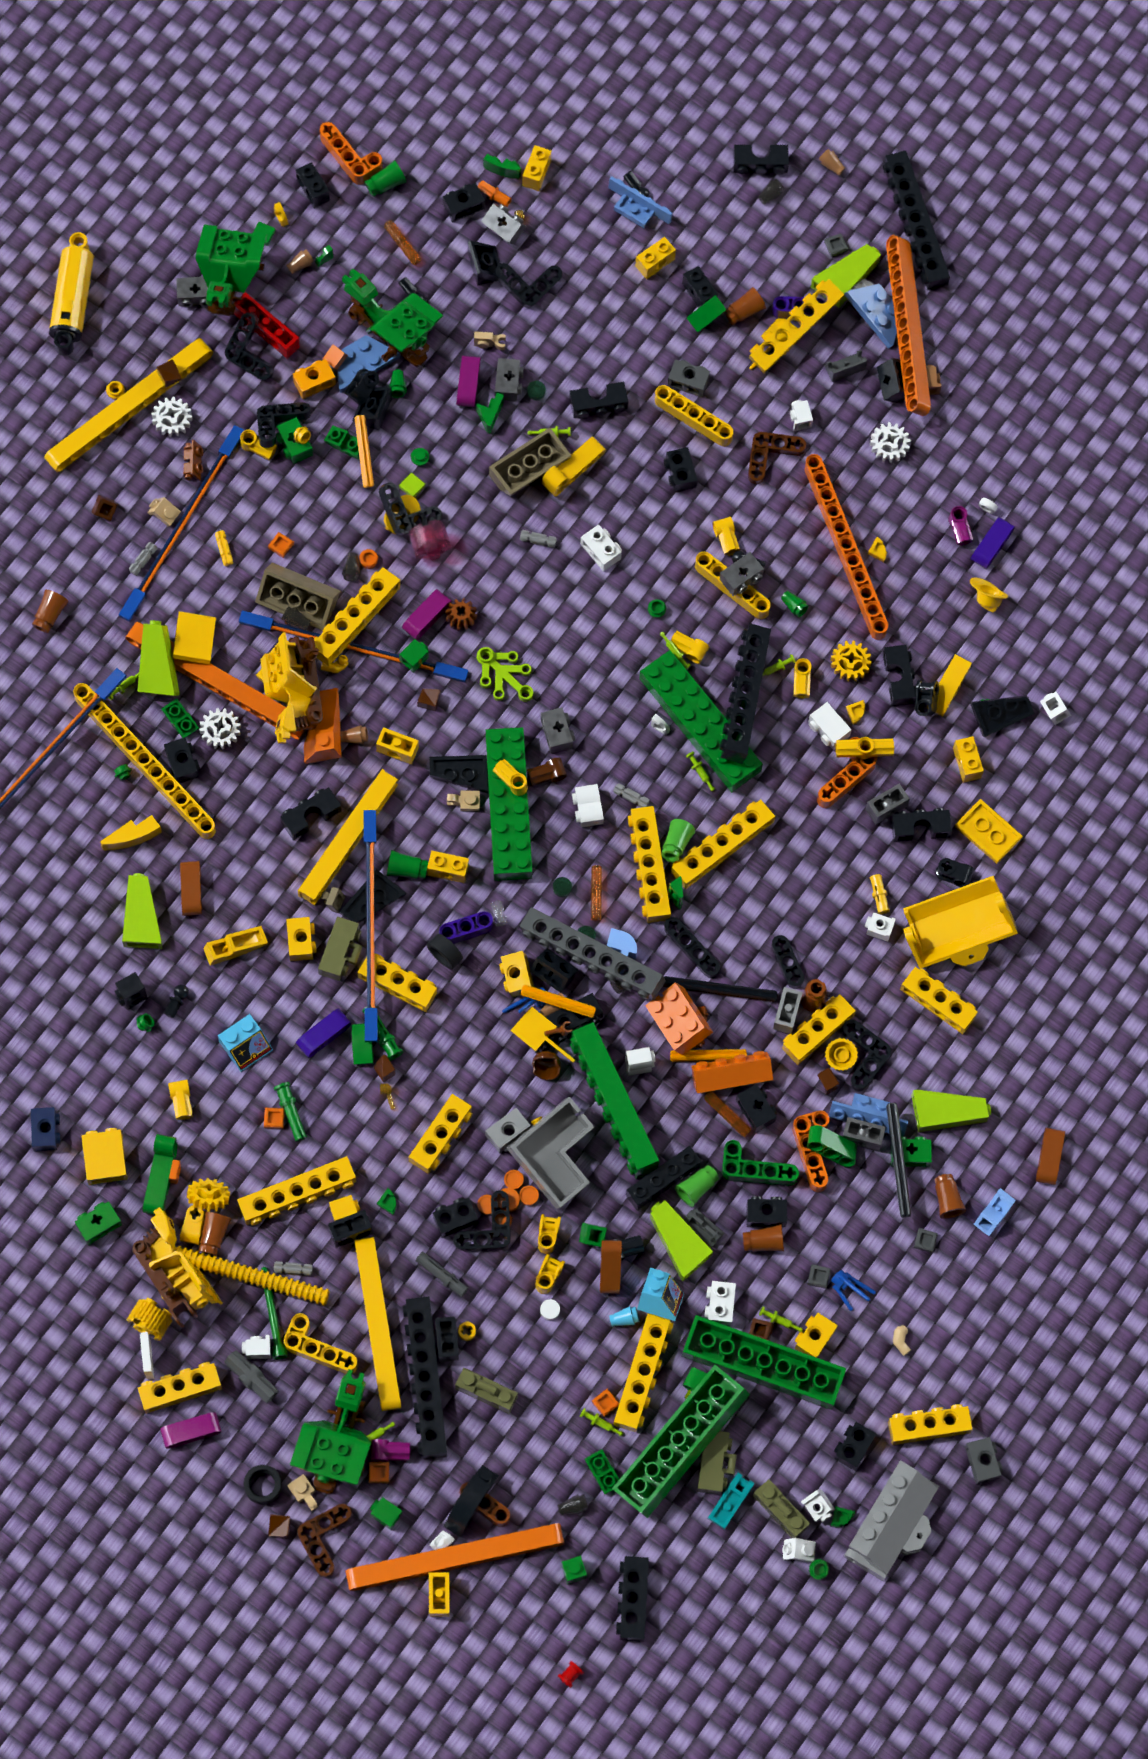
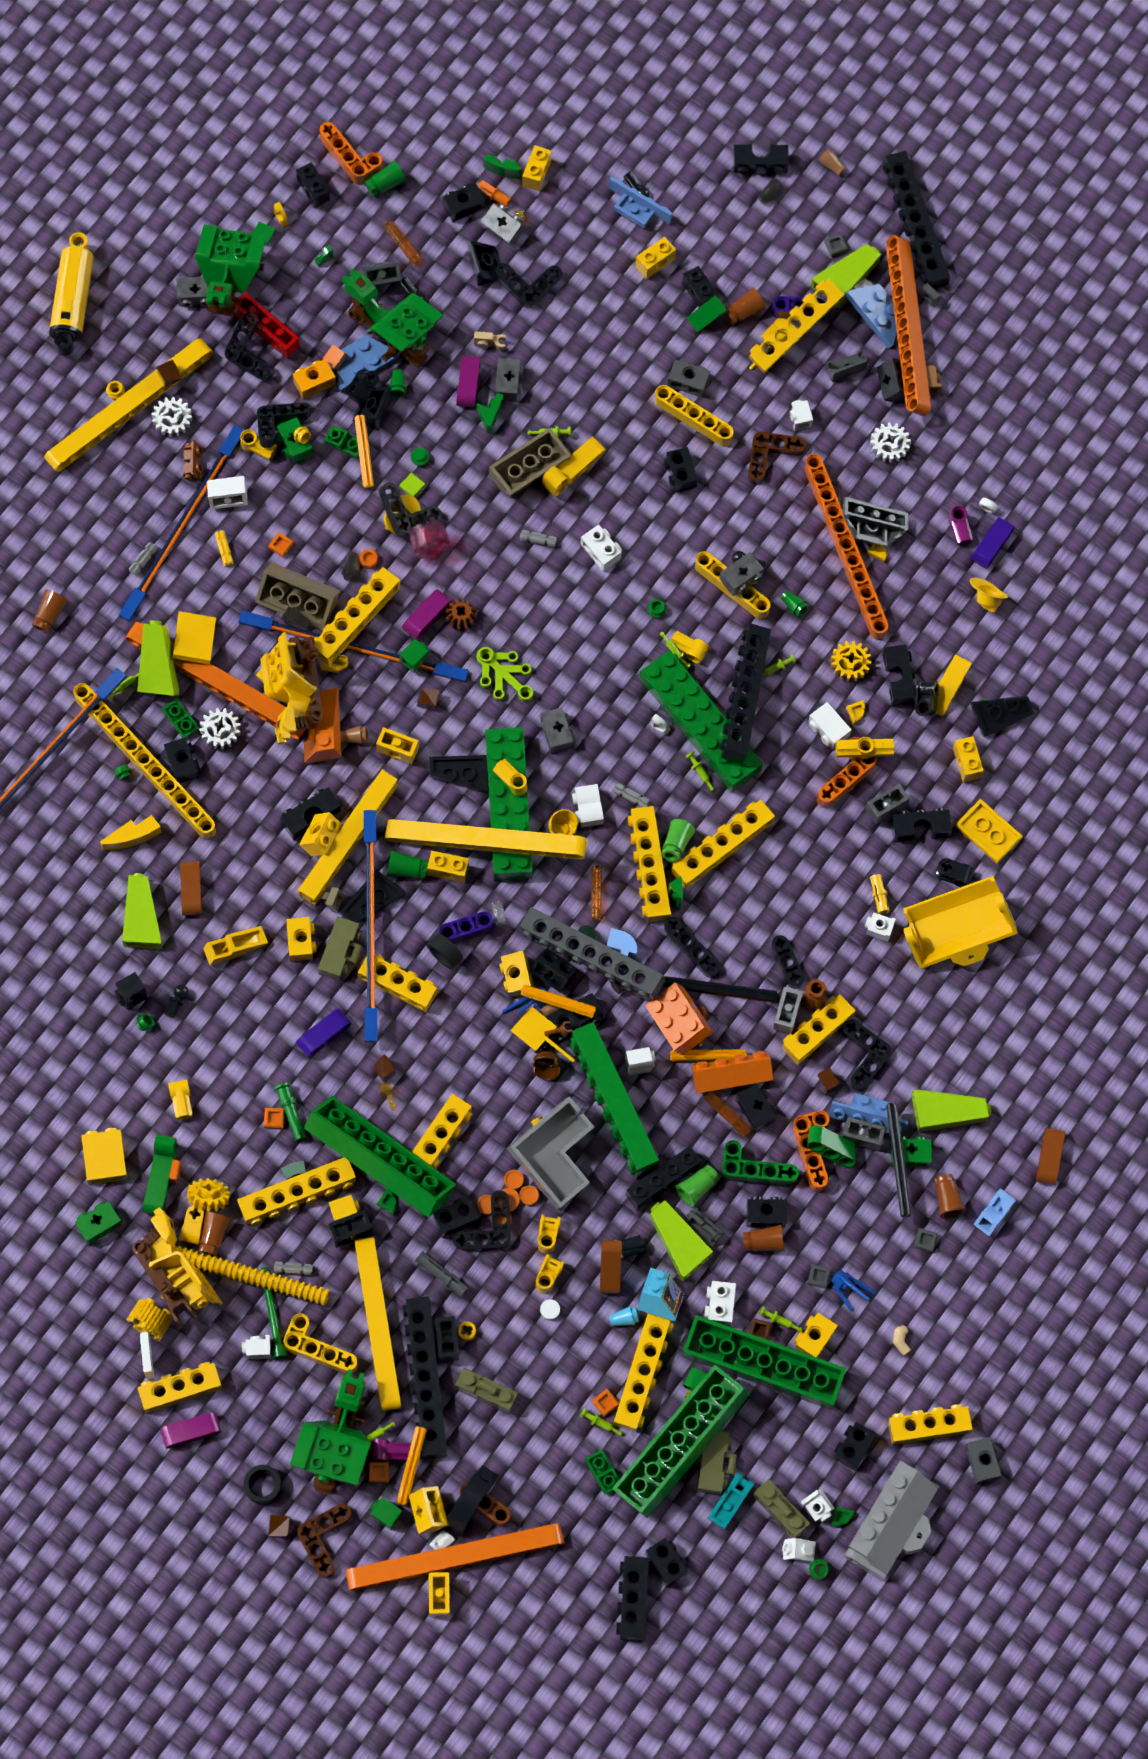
dark blue brick [31,1107,61,1151] -> none
reddish brown slope [92,495,118,521] -> none
tan bracket [148,497,181,526] -> none
slope [218,1014,273,1072] -> none
dark grey piece [224,1350,279,1404] -> none
medium nougat cone [286,249,314,274] -> none
tan plate [287,1474,318,1511] -> none
green slope [352,1023,374,1065] -> none
green pin [362,1006,404,1061] -> none
tan plate [447,790,480,812] -> none
light grey brick [485,1108,531,1154] -> none
clear green tile [527,381,546,400] -> none
reddish brown piece [527,757,567,786] -> none
clear green tile [553,877,572,897] -> none
clear smoke cone [557,1494,589,1516] -> none
red bush [558,1661,584,1688] -> none
green brick [561,1556,587,1585] -> none
black arch [569,382,628,419] -> none
green brick [579,1222,607,1247] -> none
yellow piece [712,517,740,556] -> none
yellow piece [793,658,812,699] -> none
yellow hat [825,1038,858,1071] -> none
yellow brick [900,967,978,1035] -> none
white brick [1040,692,1071,725] -> none
none -> white brick [207,476,248,509]
none -> sand green piece [281,1161,306,1180]
none -> yellow brick [299,812,342,856]
none -> green brick [304,1096,456,1218]
none -> dark grey brick [362,260,402,285]
none -> yellow beam [384,819,588,859]
none -> light orange axle [397,1426,426,1505]
none -> yellow brick [409,1486,448,1534]
none -> yellow hair [548,809,578,835]
none -> black brick [645,1537,688,1587]
none -> dark grey wedge [843,497,908,547]
none -> dark grey tile [921,283,940,307]

